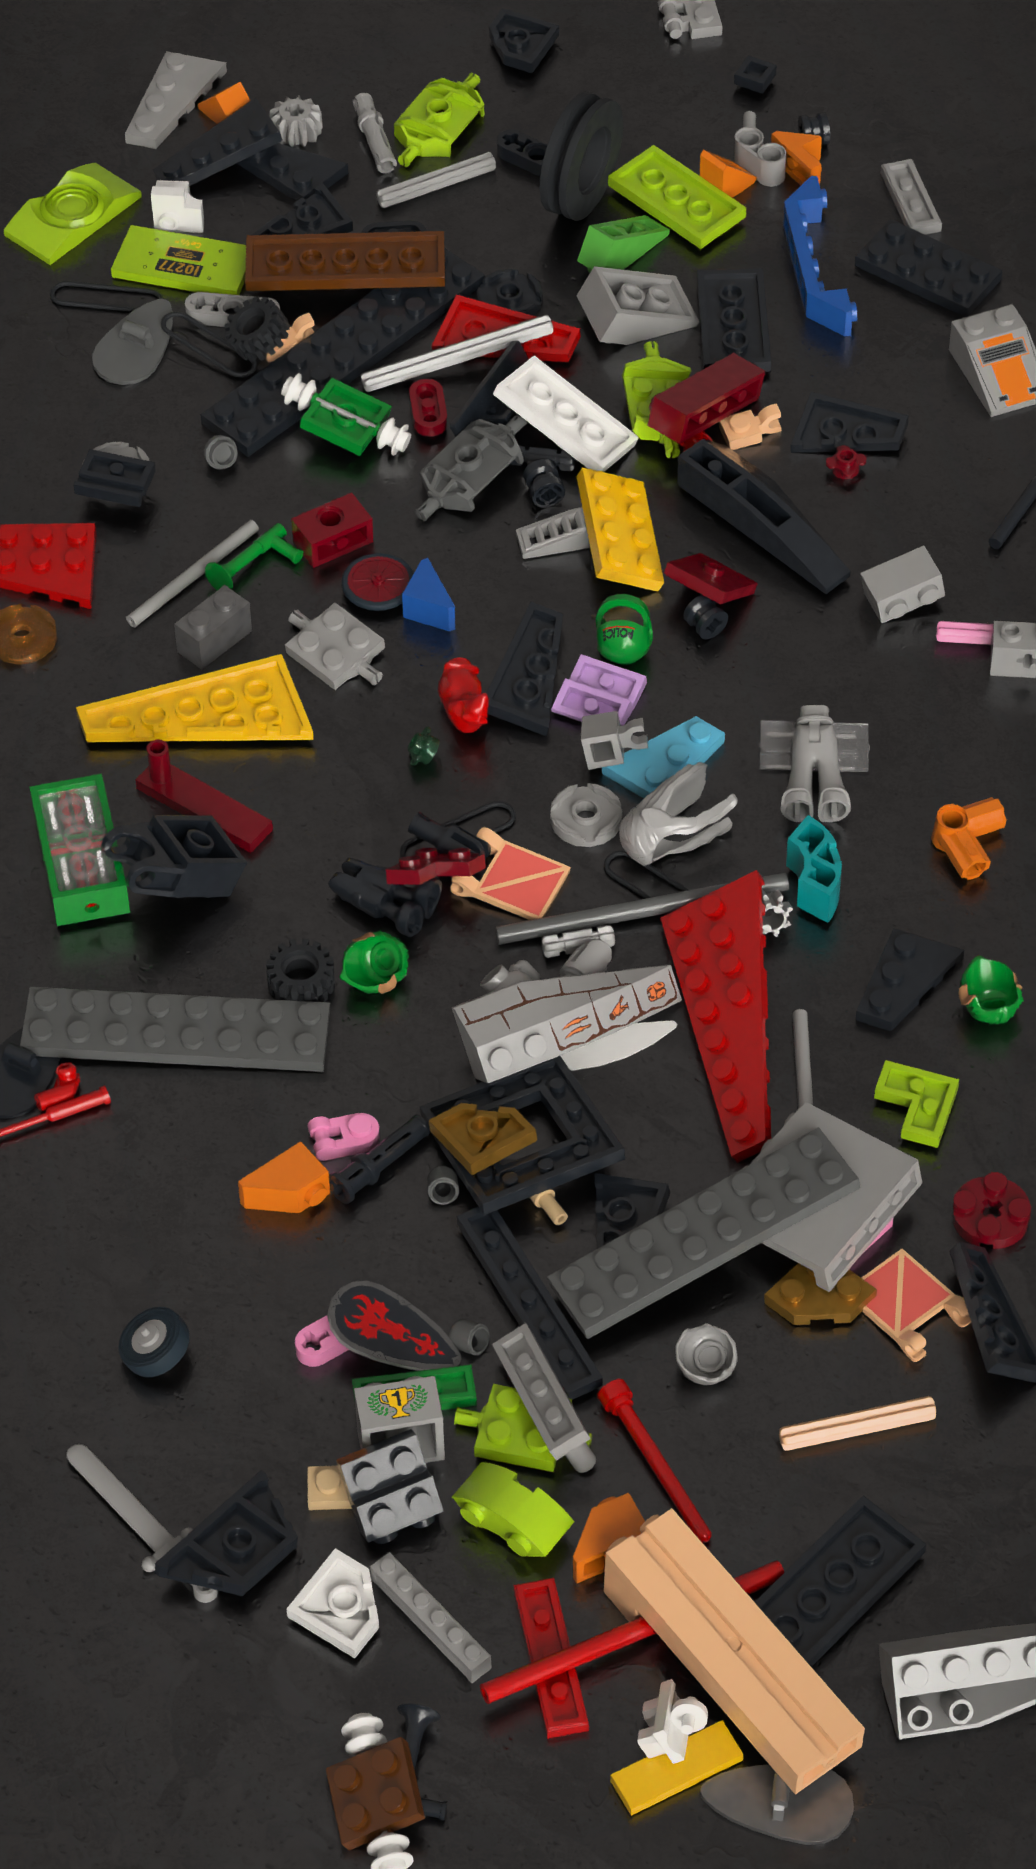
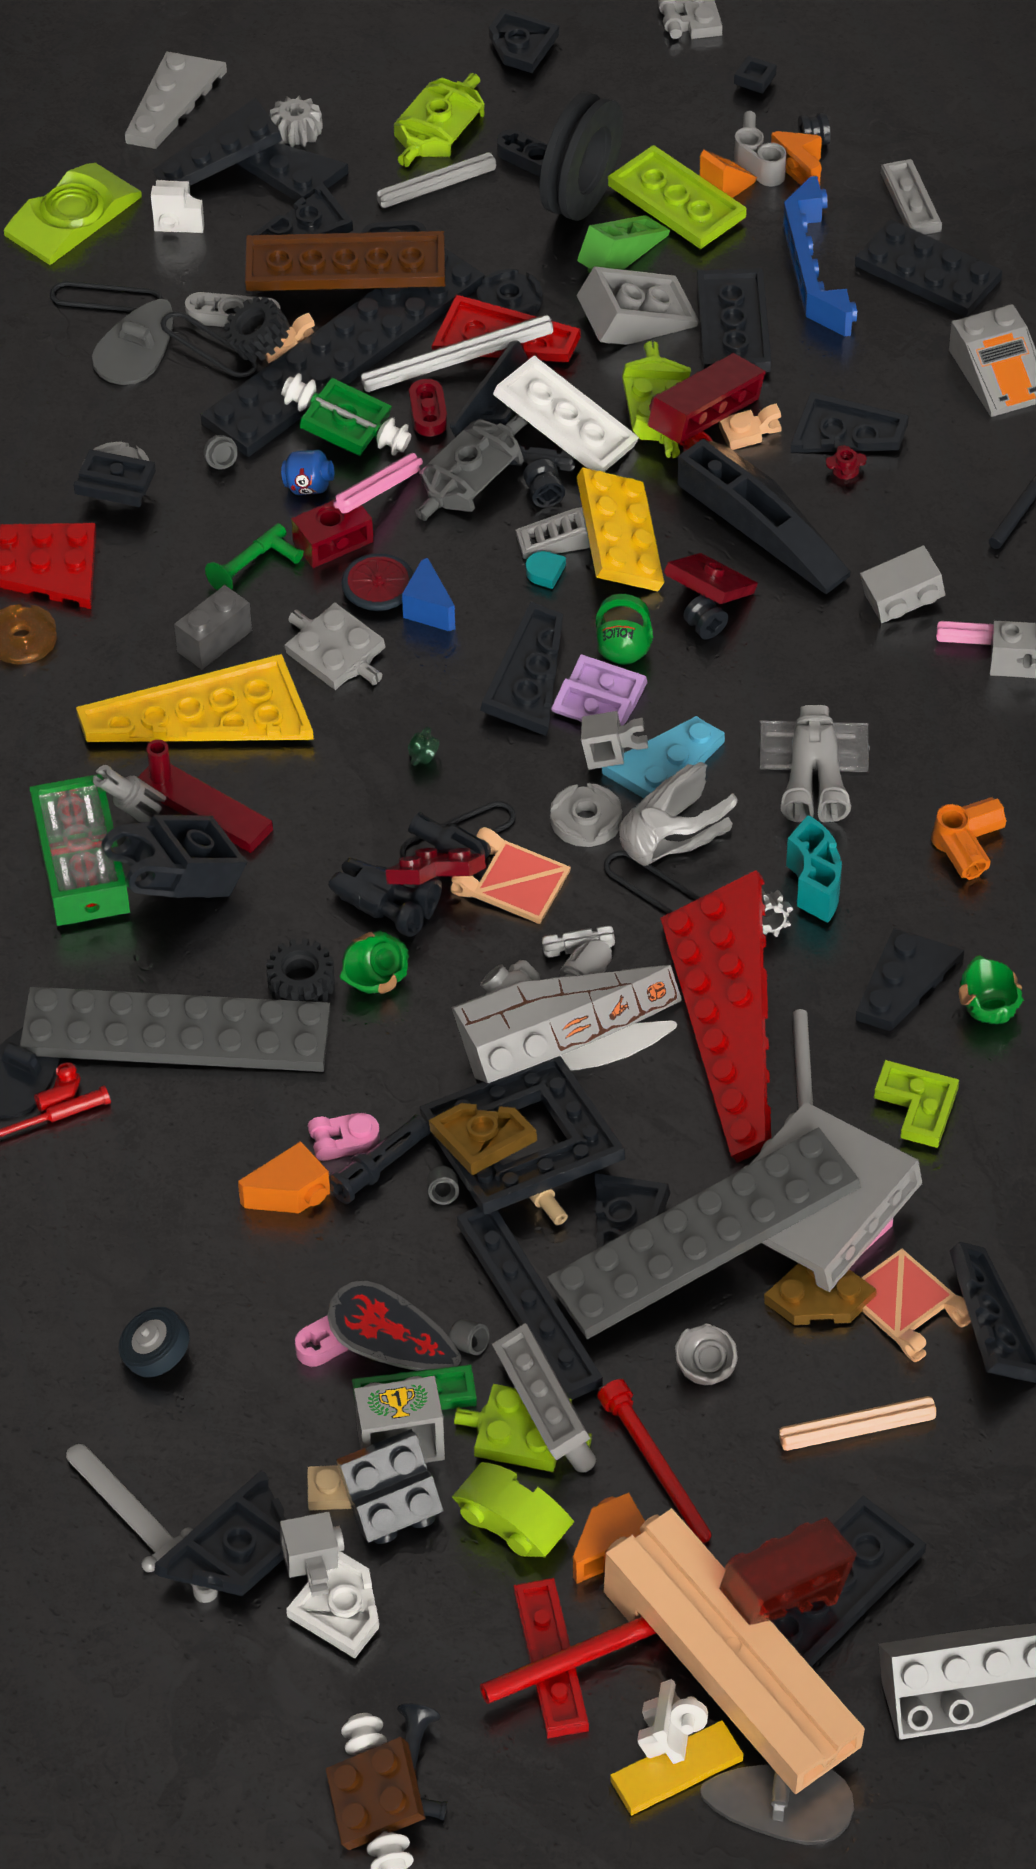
lime tile [111,225,246,295] -> none
light grey piece [126,520,259,628] -> none
orange slope [198,82,251,124] -> none
light grey pin [352,93,397,173] -> none
light grey piece [370,1552,492,1683] -> none
red animal [438,657,489,733] -> none
dark grey piece [495,872,789,945] -> none
dark red plate [952,1172,1032,1249] -> none
none -> light grey arm [93,765,166,822]
none -> light grey brick [280,1512,344,1597]
none -> blue head [281,449,335,496]
none -> bright pink axle [333,453,423,513]
none -> teal tile [526,551,566,589]
none -> clear red wedge [719,1517,857,1625]

